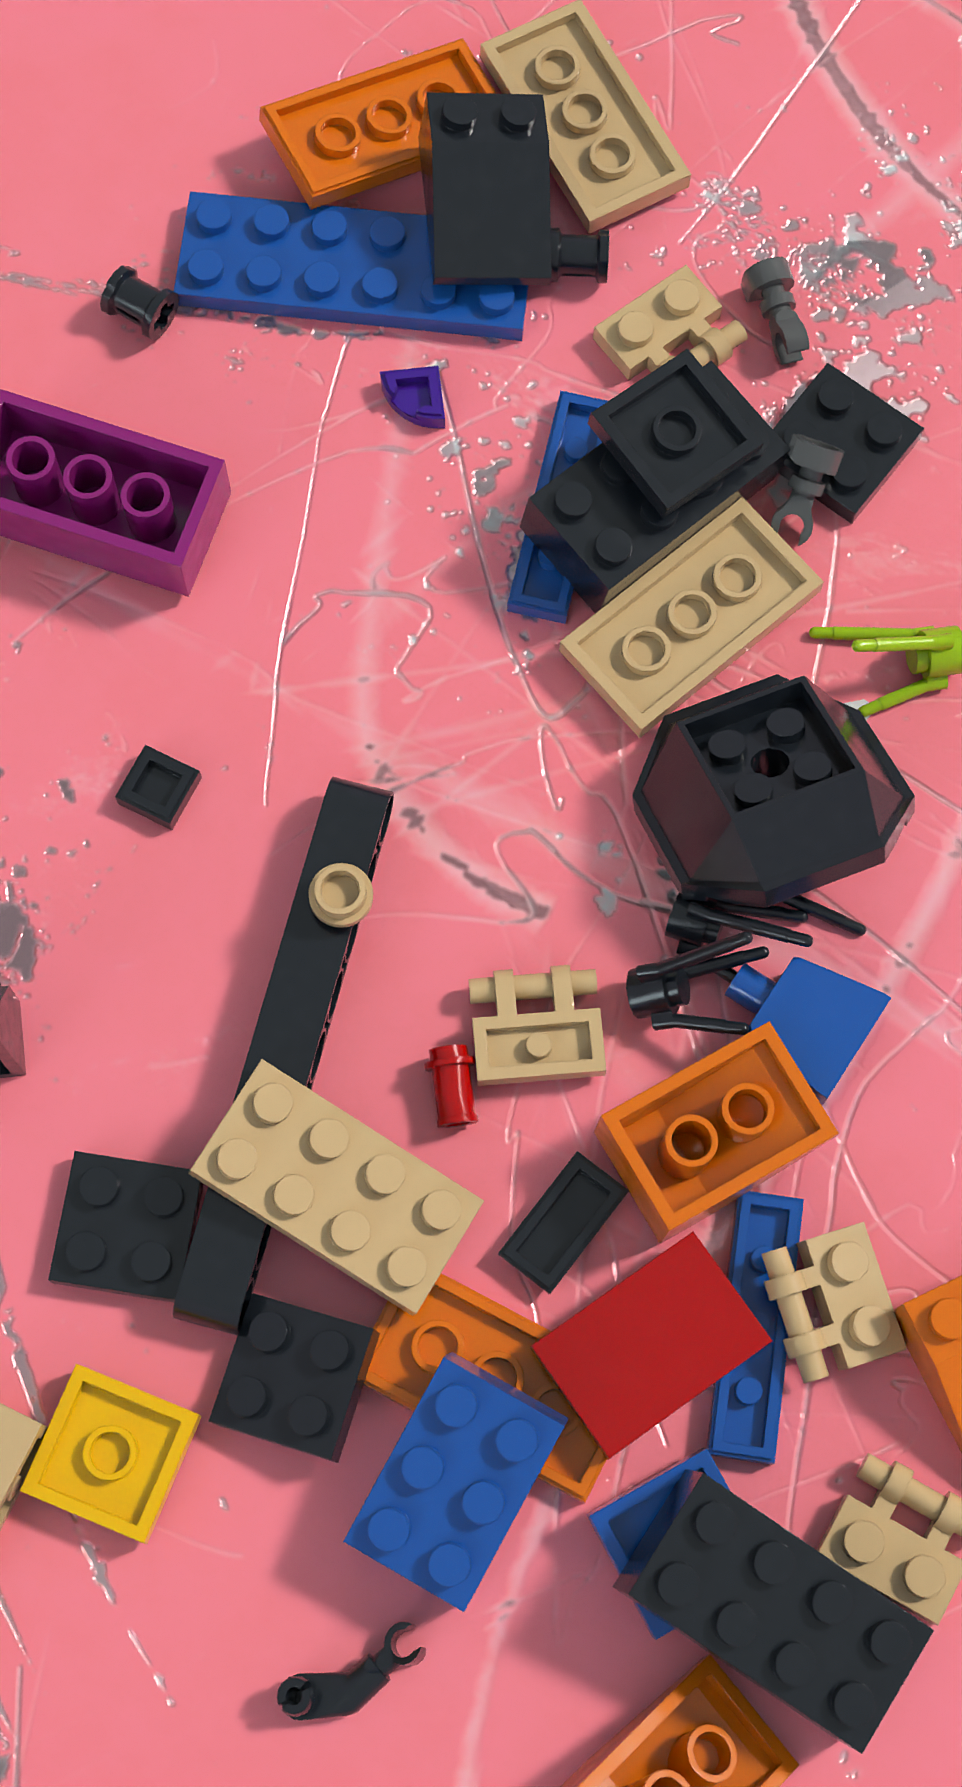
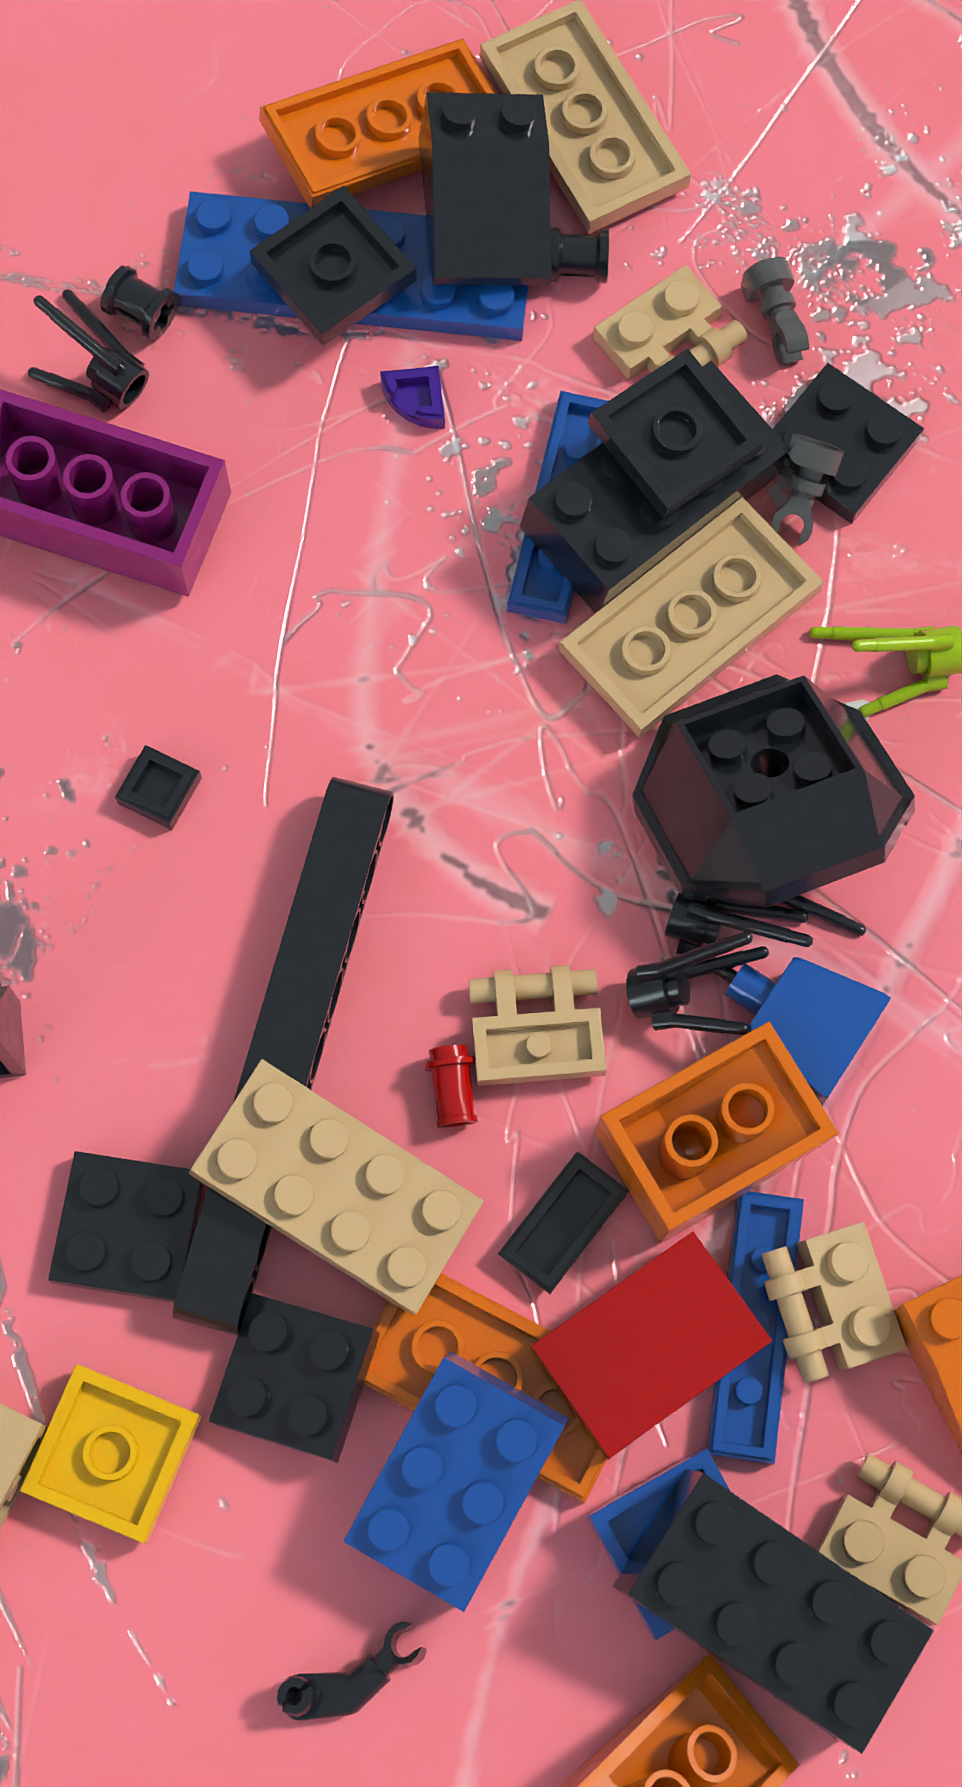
tan plate [309,863,373,928] -> none
none -> black plant [28,289,149,412]
none -> black plate [249,186,417,346]

